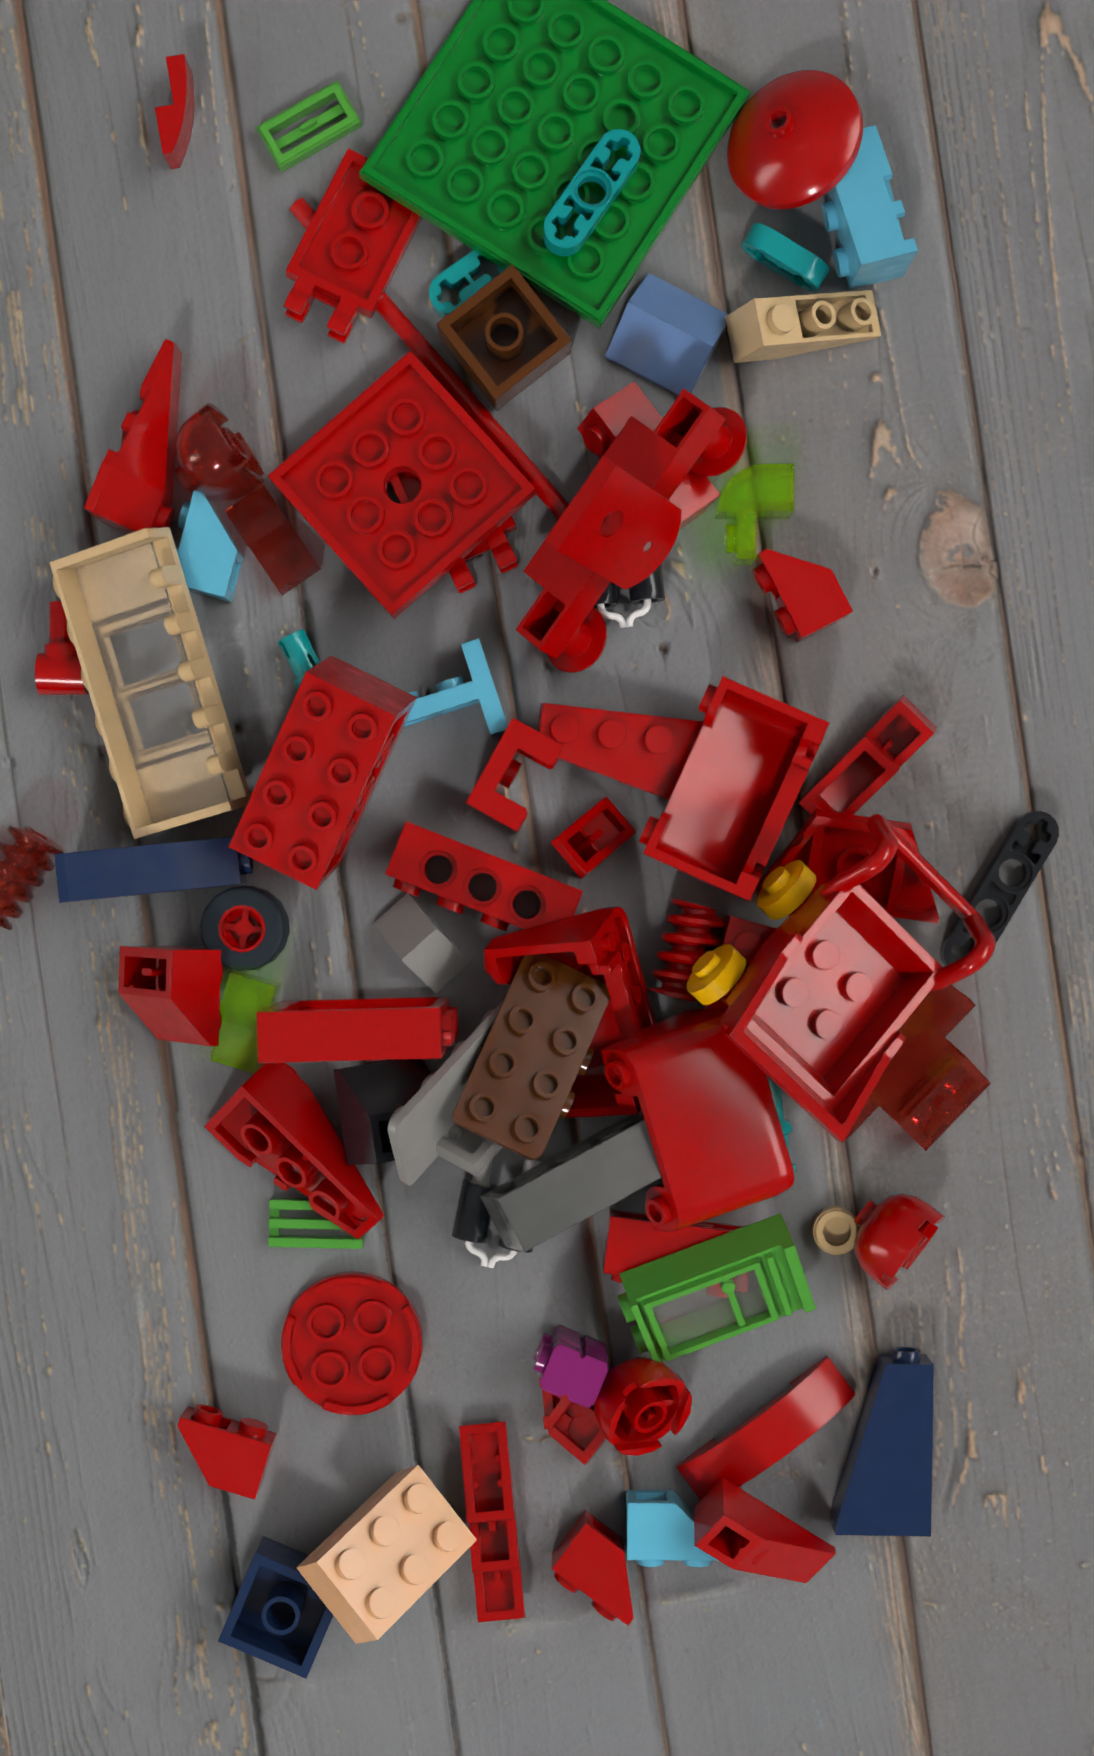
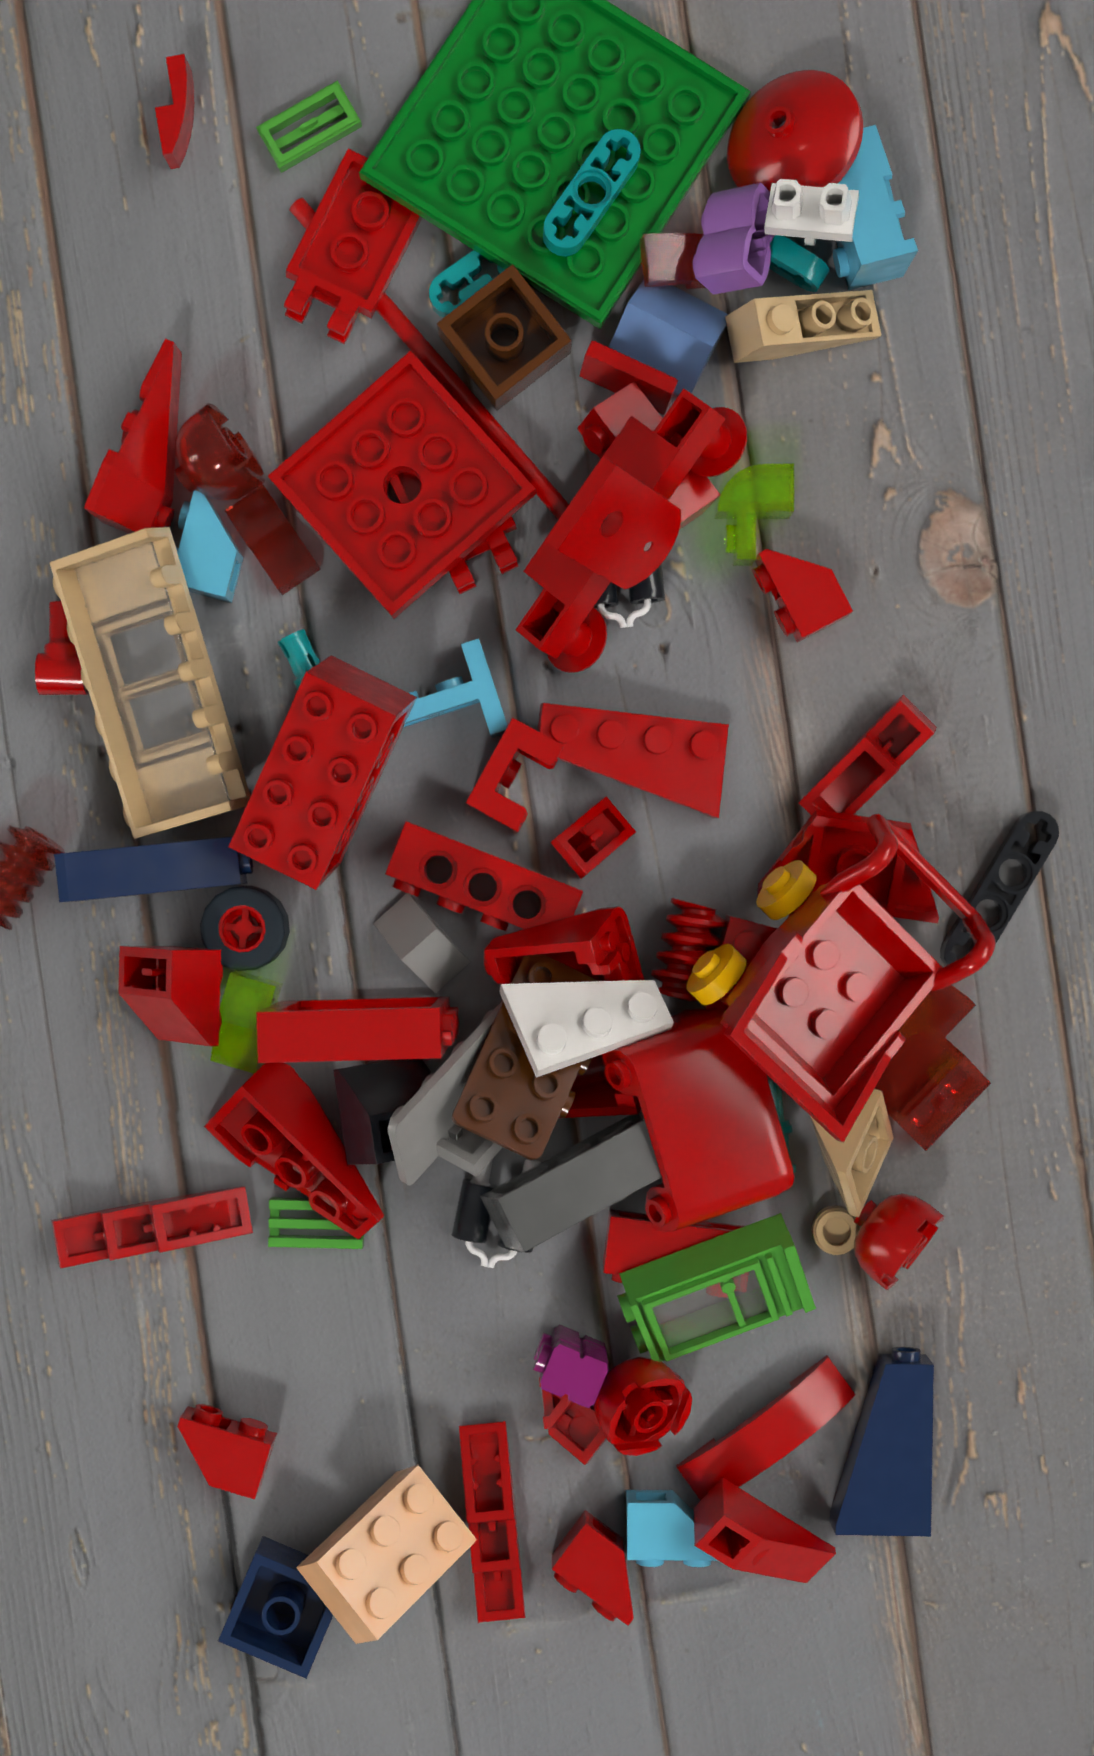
red tile [281,1271,423,1415] -> none
red windscreen [639,676,830,903] -> none
none -> red slope [51,1186,253,1268]
none -> white wing [499,980,674,1078]
none -> red tile [579,341,679,415]
none -> clear red slope [639,233,706,289]
none -> medium lavender brick [693,183,775,295]
none -> white hips [764,179,859,246]
none -> tan slope [810,1089,894,1218]

